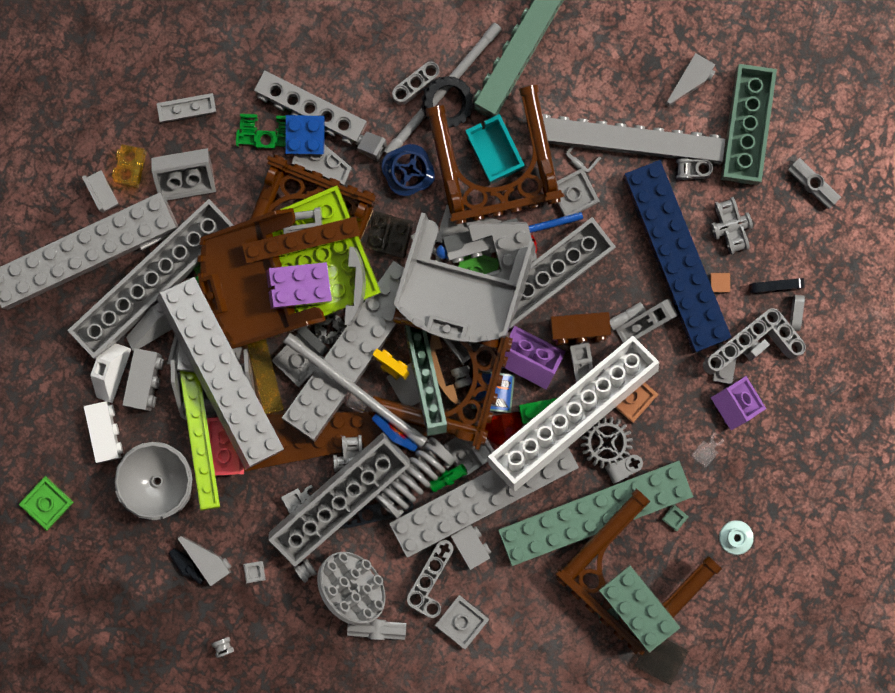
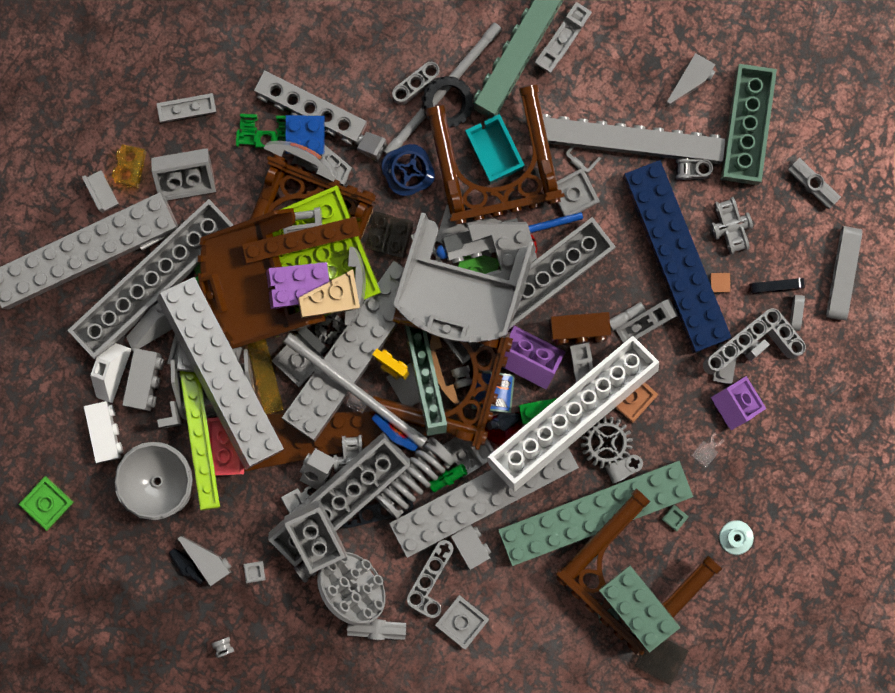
none -> light grey panel [157,401,183,429]
none -> light grey slope [264,141,338,182]
none -> light grey brick [284,500,346,574]
none -> tan wing [298,269,360,318]
none -> light grey brick [300,448,336,490]
none -> black piece [486,413,521,432]
none -> light grey slope [535,2,592,74]
none -> light grey beam [826,226,862,321]

